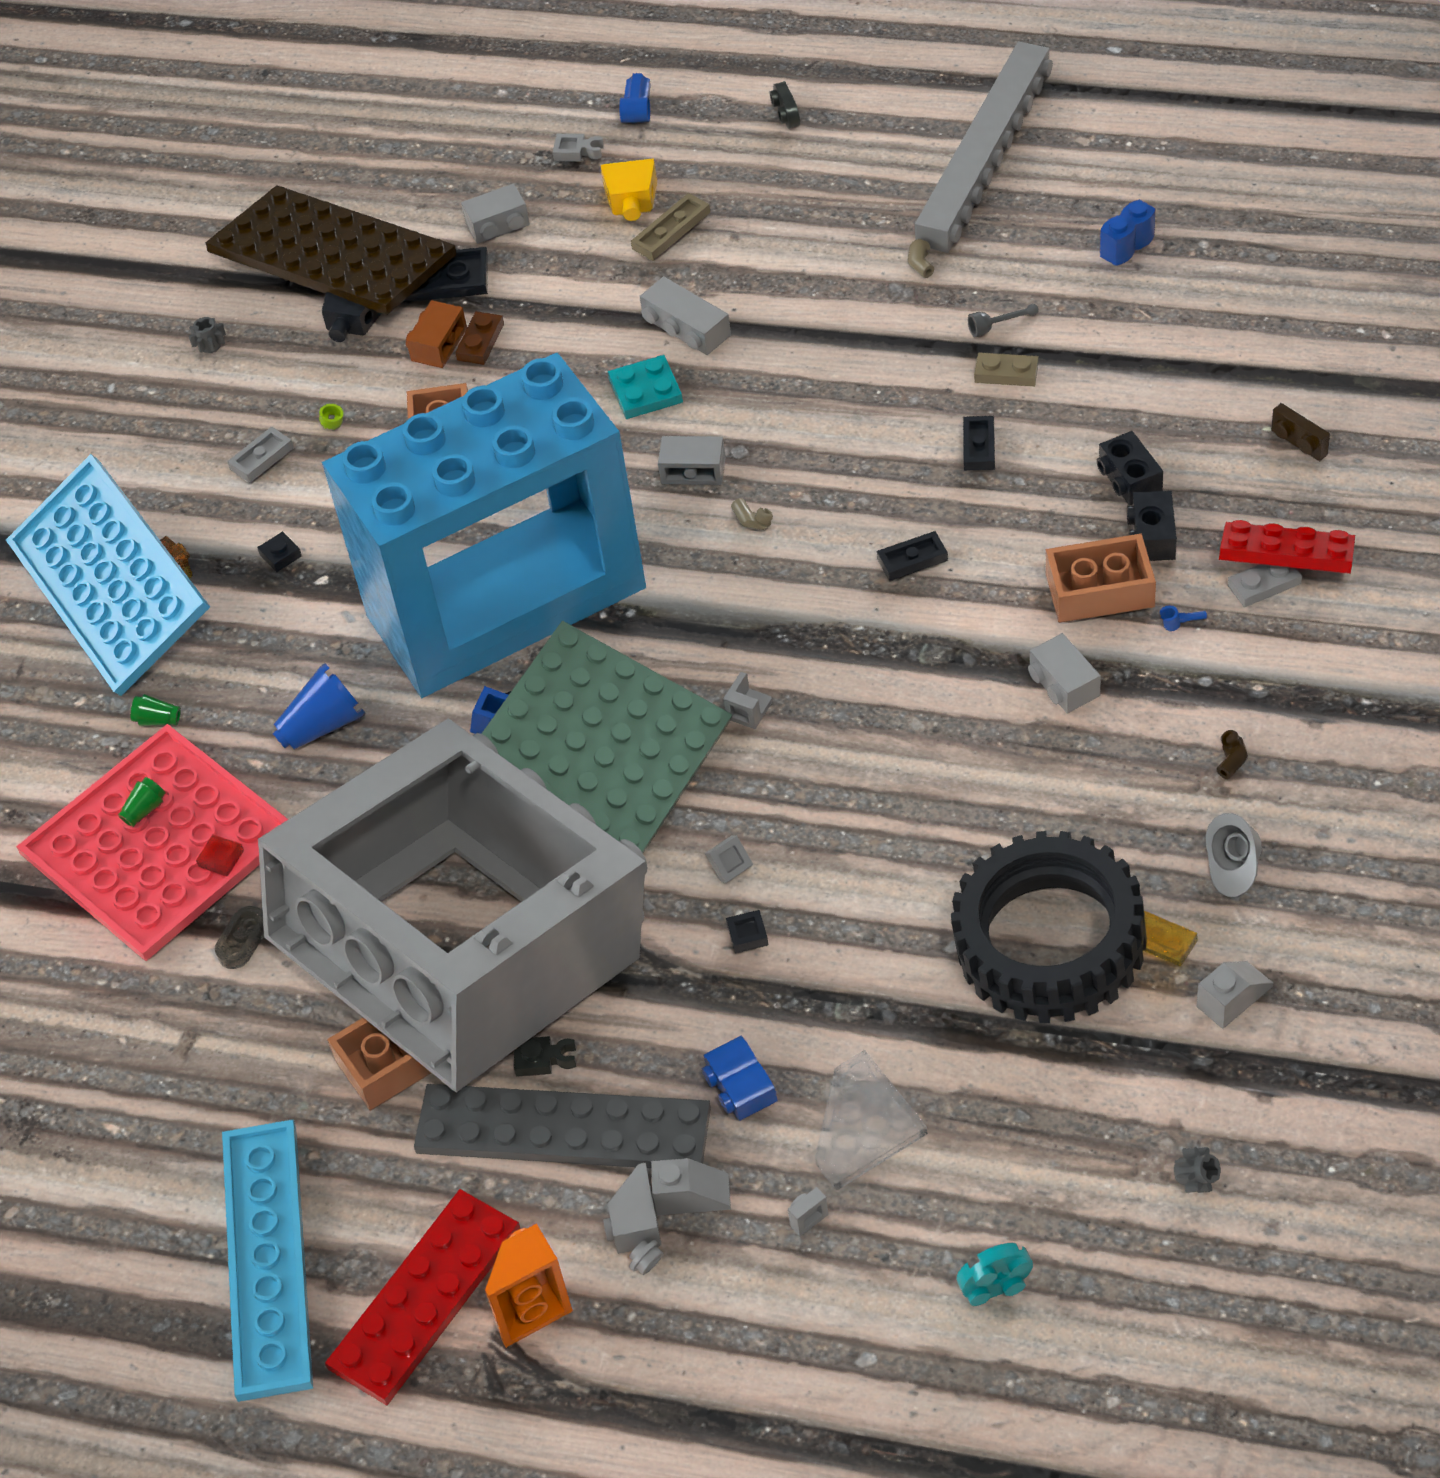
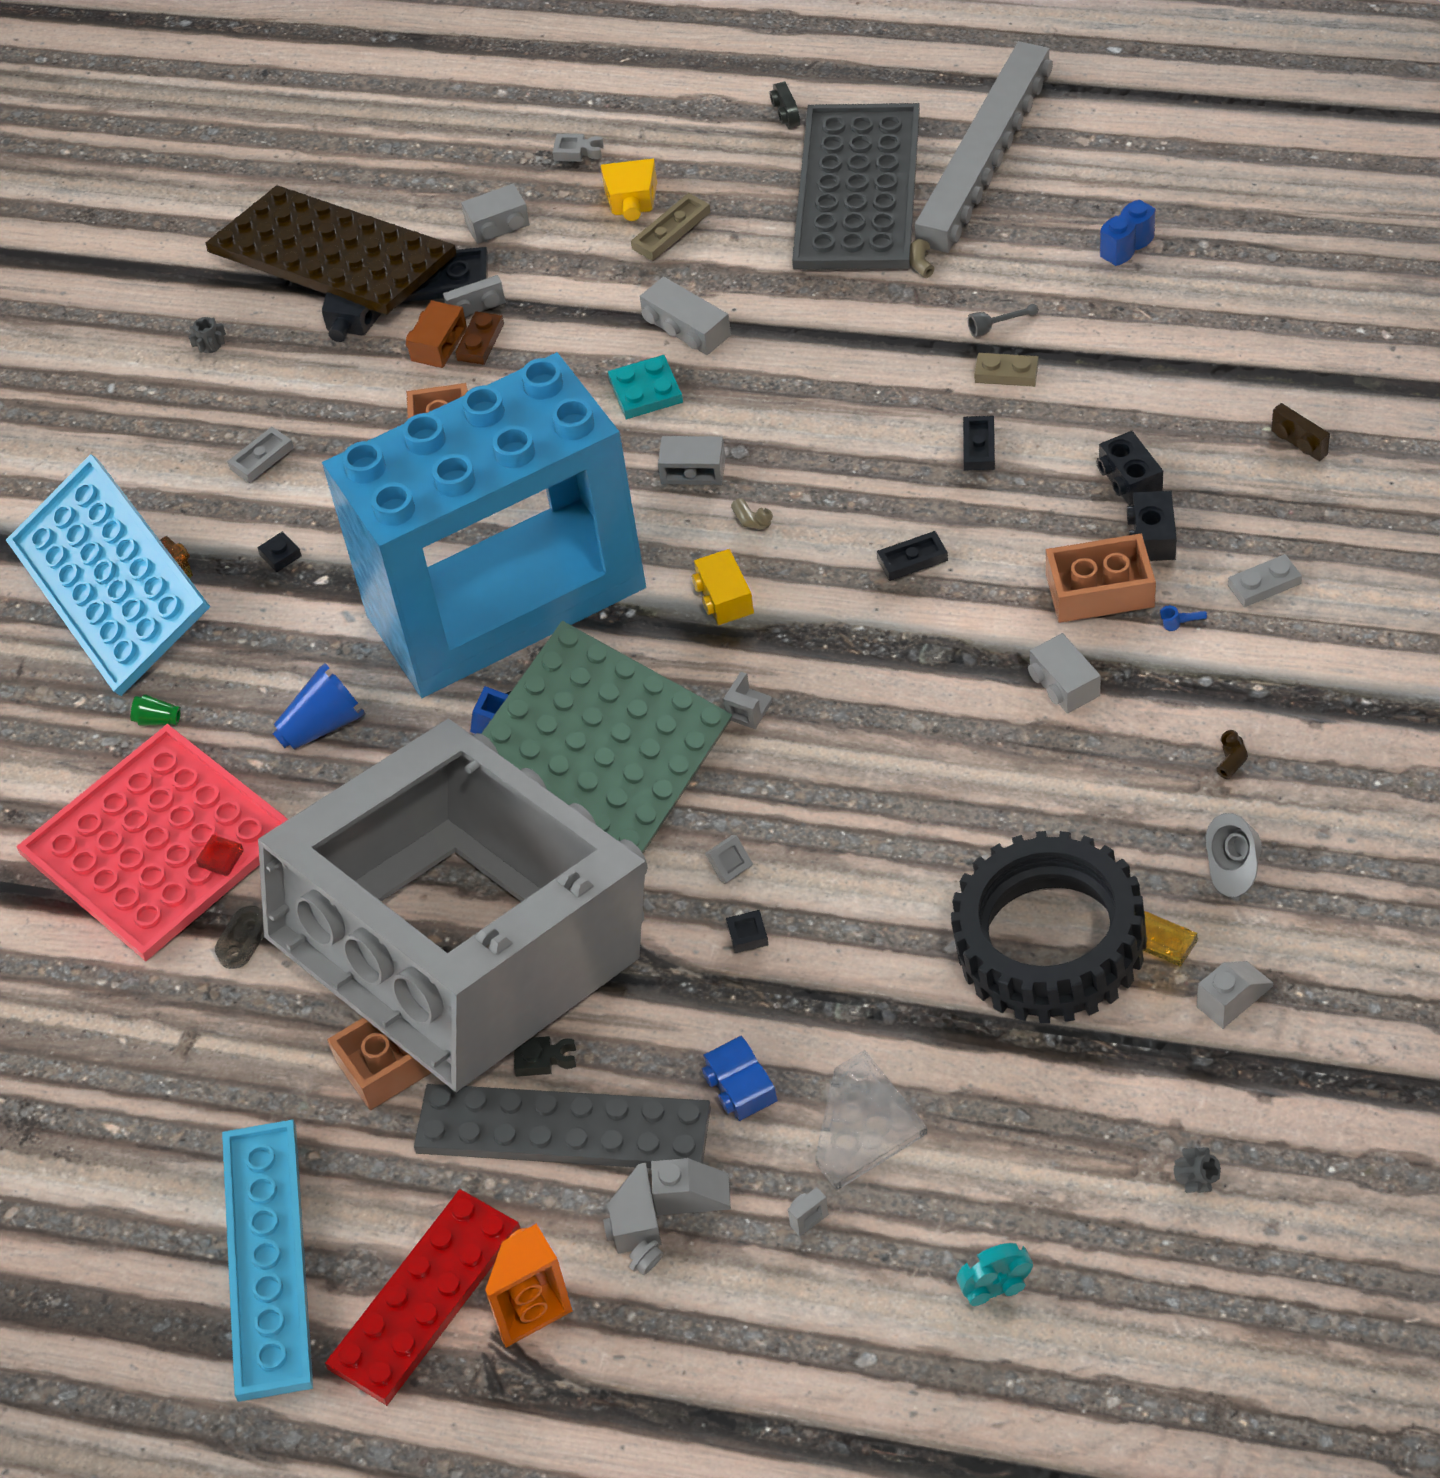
green cone [118,777,166,827] -> none
lime hinge [319,404,344,430] -> none
blue piece [619,73,651,123] -> none
red plate [1219,520,1356,574] -> none
none -> light grey plate [443,275,506,317]
none -> yellow brick [691,548,754,626]
none -> dark grey plate [792,103,920,270]

